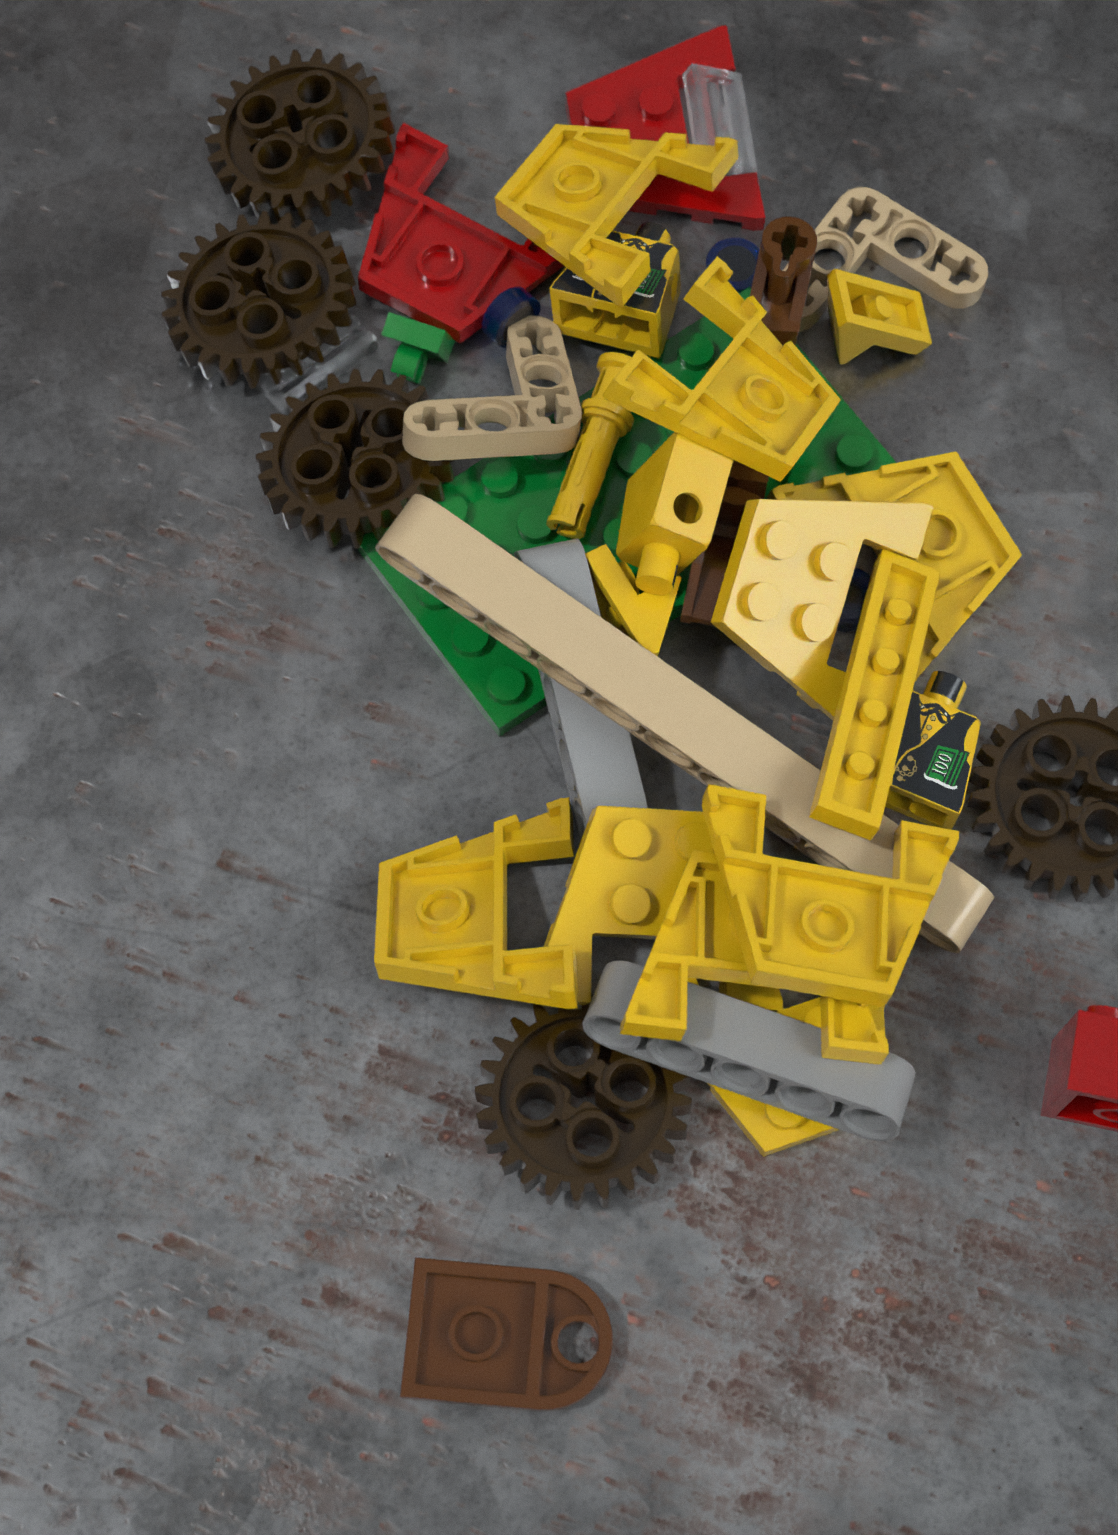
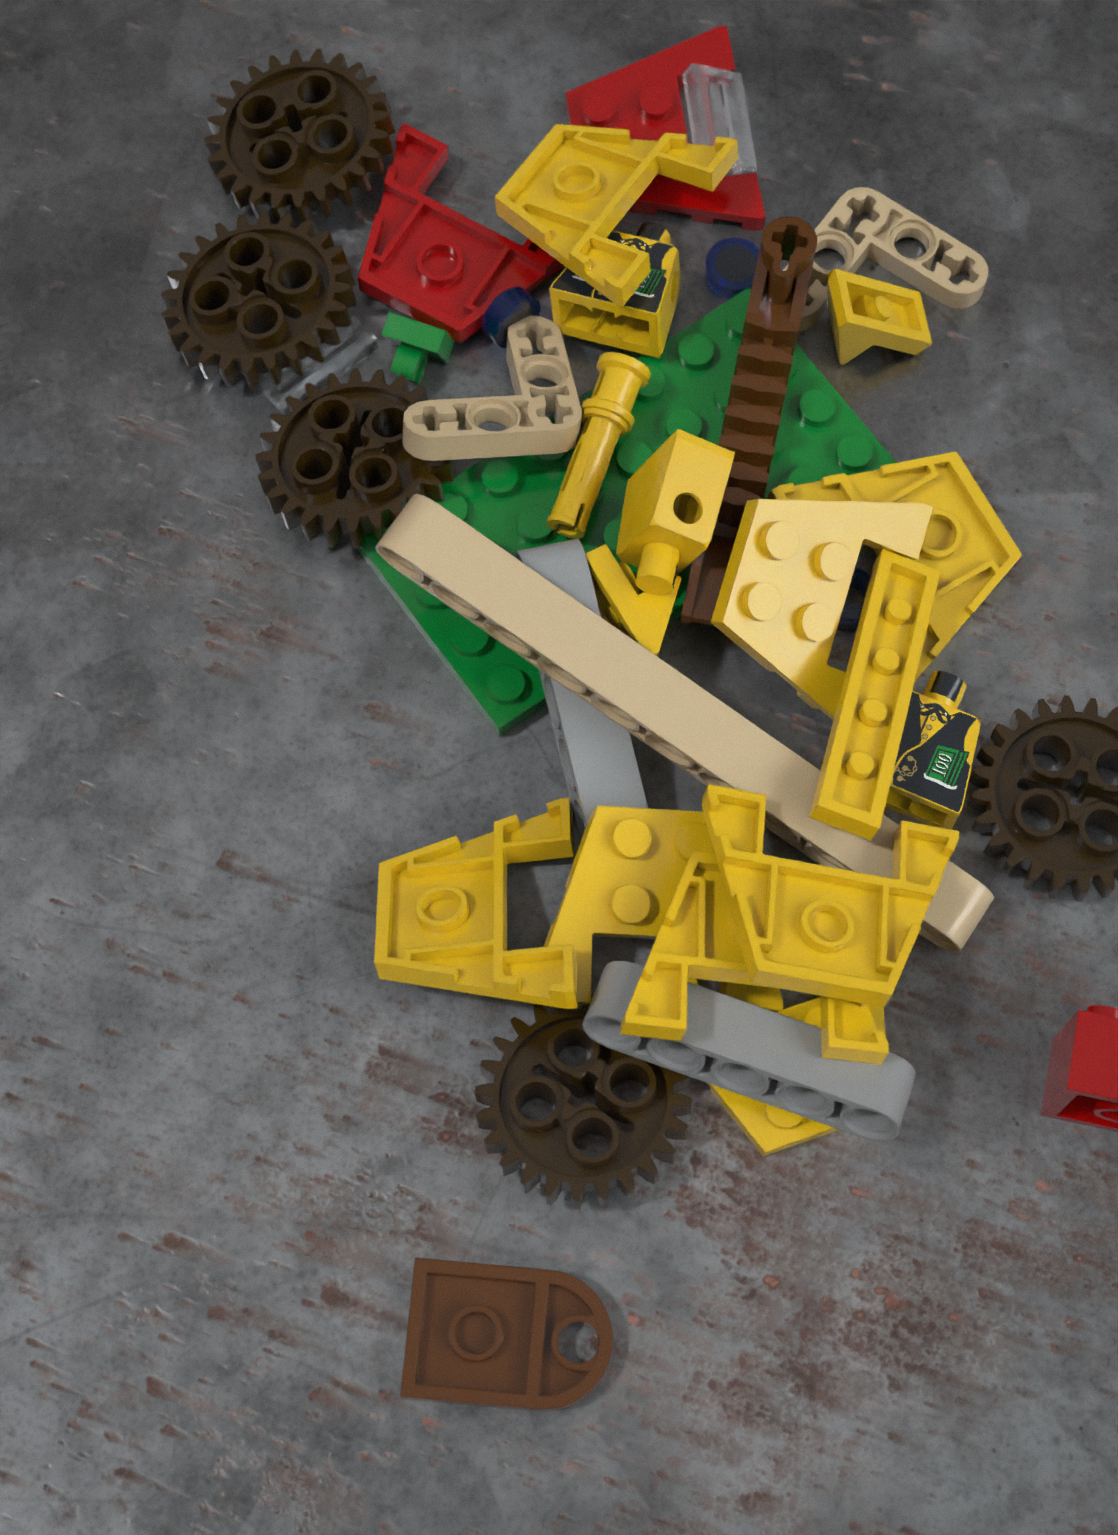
yellow wing [602,256,841,482] -> none

